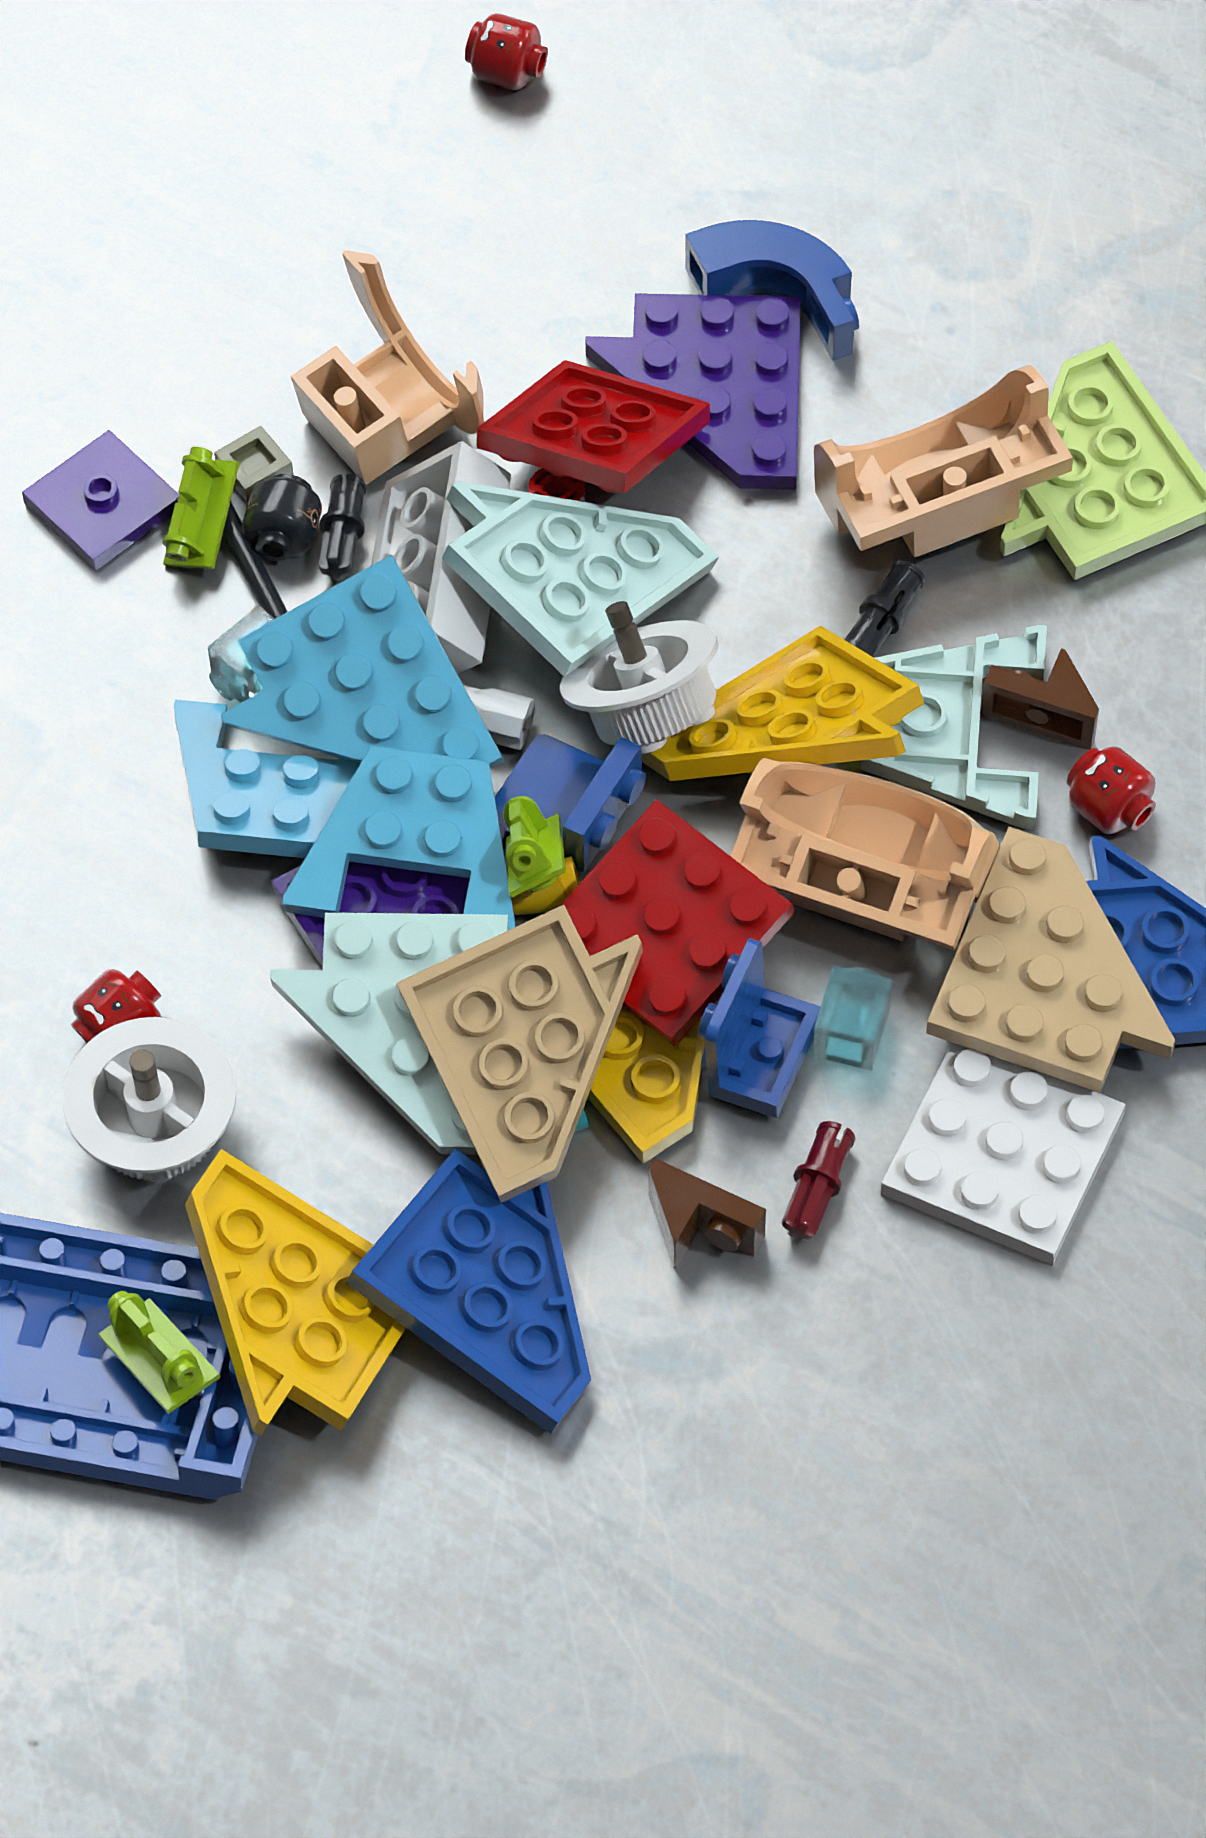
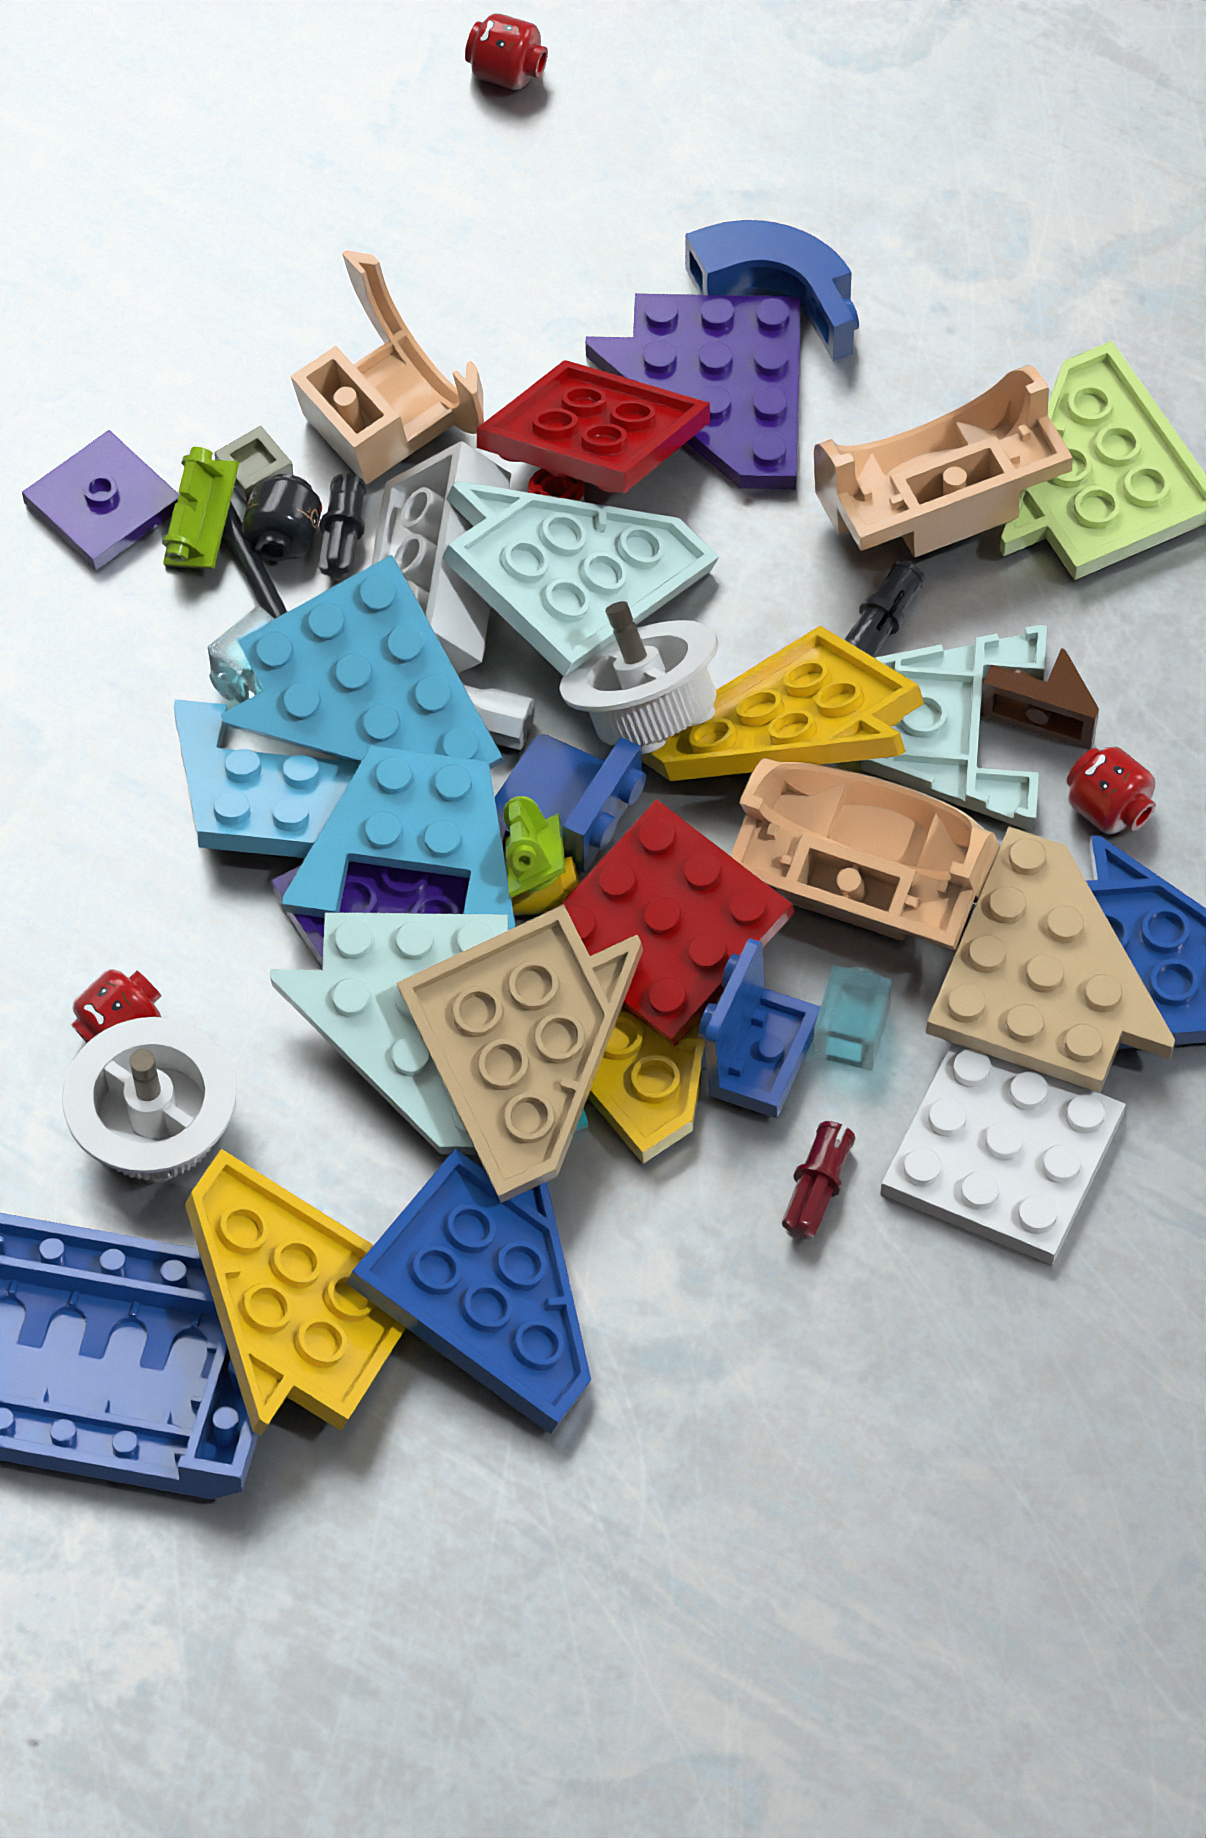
lime hinge [98,1291,221,1414] -> none
reddish brown slope [648,1158,766,1269] -> none

